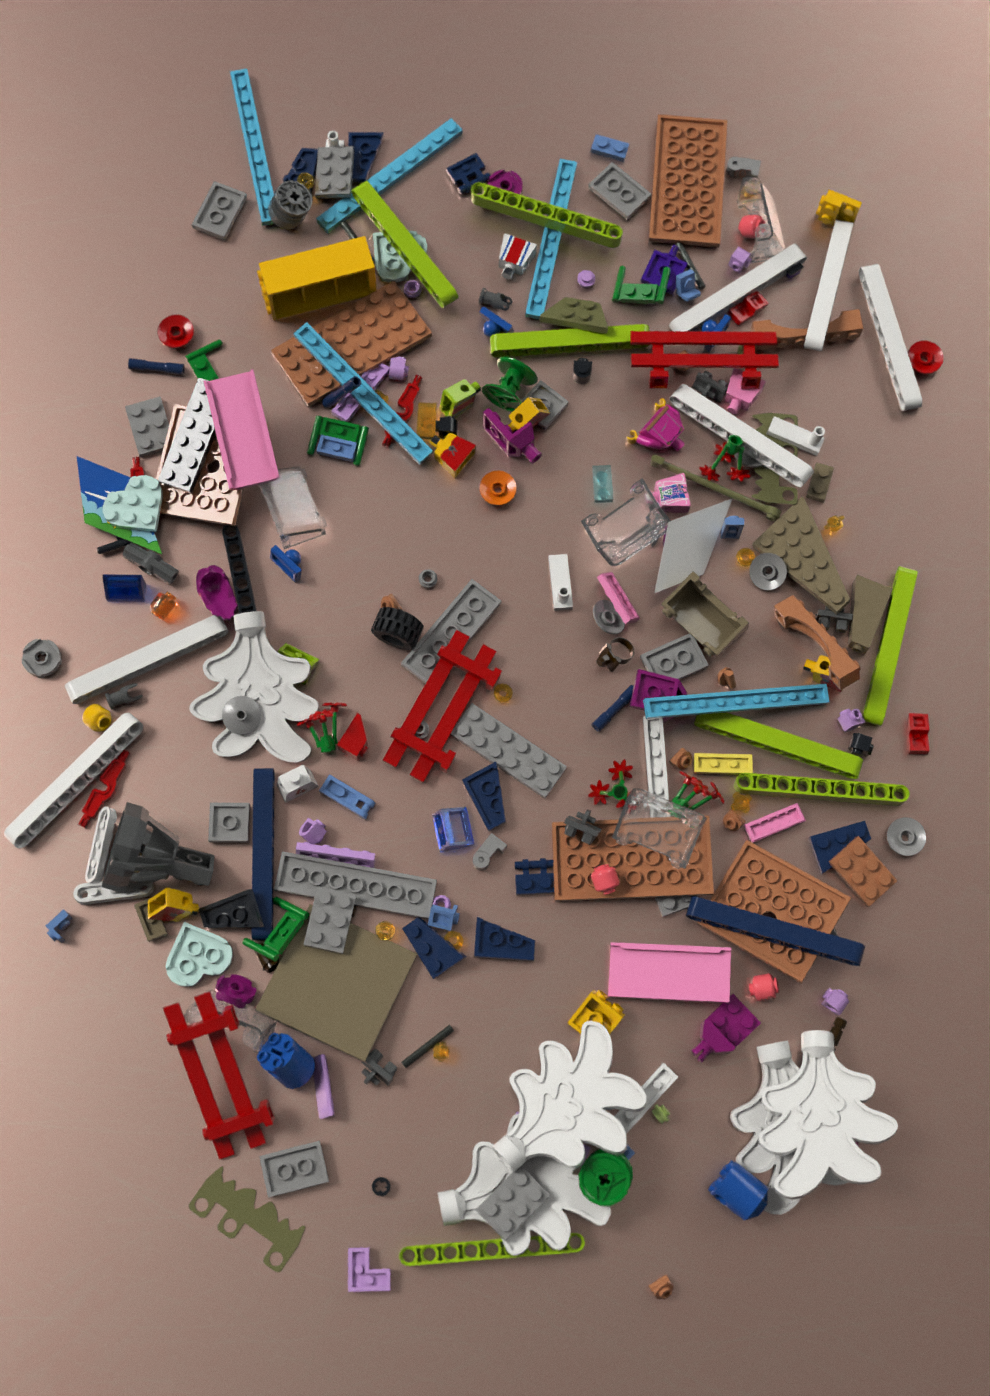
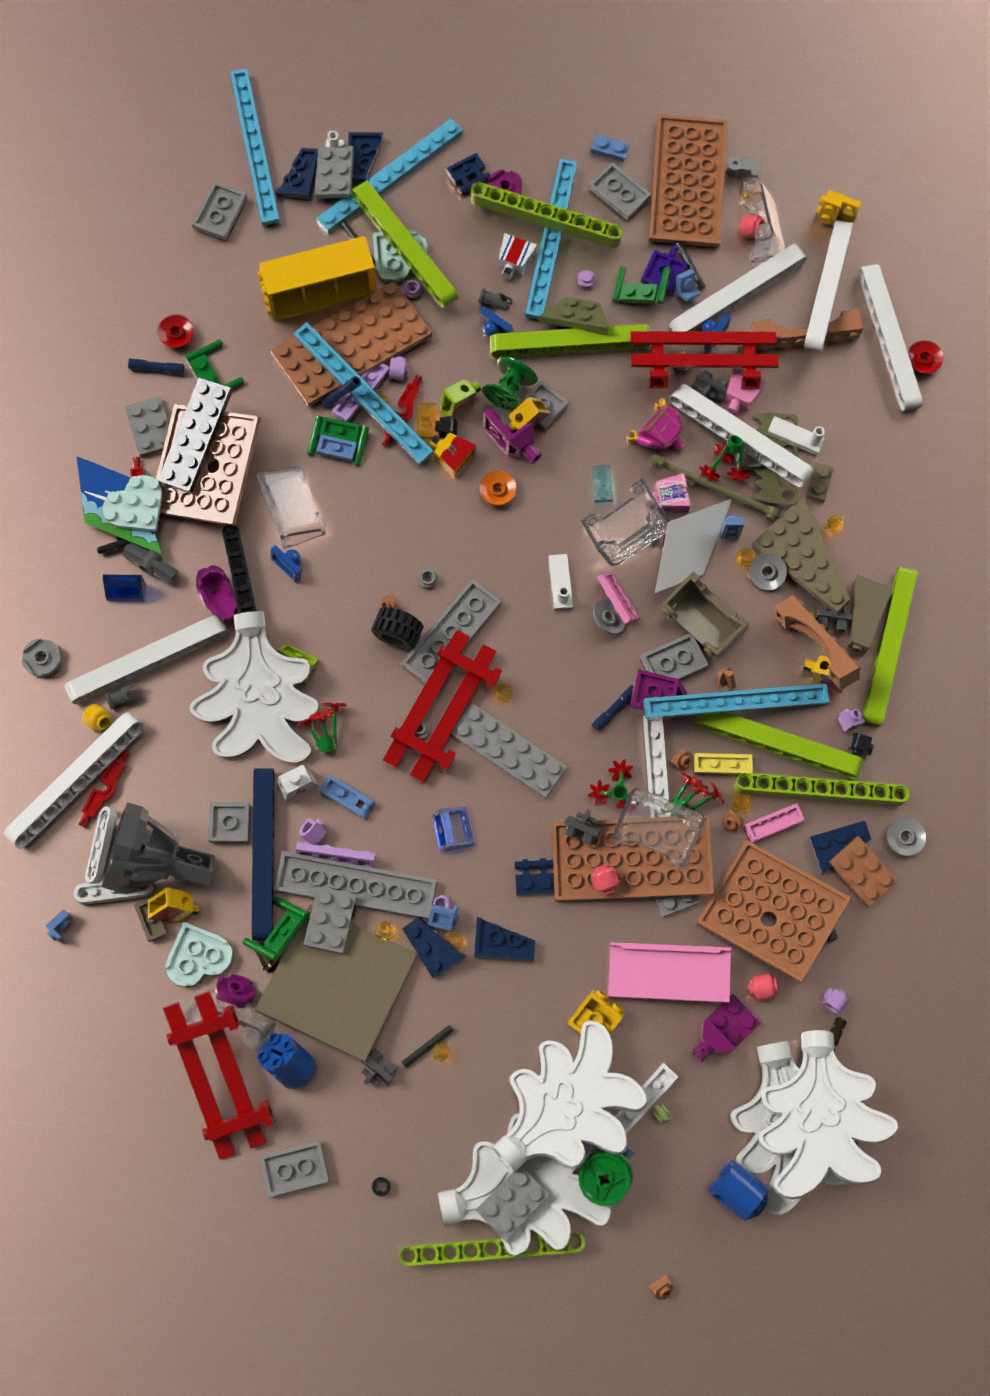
clear orange head [150,592,178,621] -> none
olive piece [189,1166,305,1272] -> none
black wing [199,889,264,928] -> none
bright pink ladder [204,369,280,490] -> none
light grey dish [222,696,261,735] -> none
dark grey wheel [268,181,312,229] -> none
clear yellow plate [297,172,315,190] -> none
lavender slope [313,1054,335,1119] -> none
red slope [337,713,369,761] -> none
lavender plate [348,1247,391,1292] -> none
dark blue wing [462,762,506,832] -> none
light grey leg [473,833,507,871] -> none
black plate [573,358,592,384] -> none
dark brown piece [596,637,635,672] -> none
dark blue beam [686,896,865,966] -> none
red slope [727,290,769,326] -> none
lavender plate [728,247,752,272] -> none
black piece [786,263,804,279] -> none
red slope [908,713,930,755] -> none

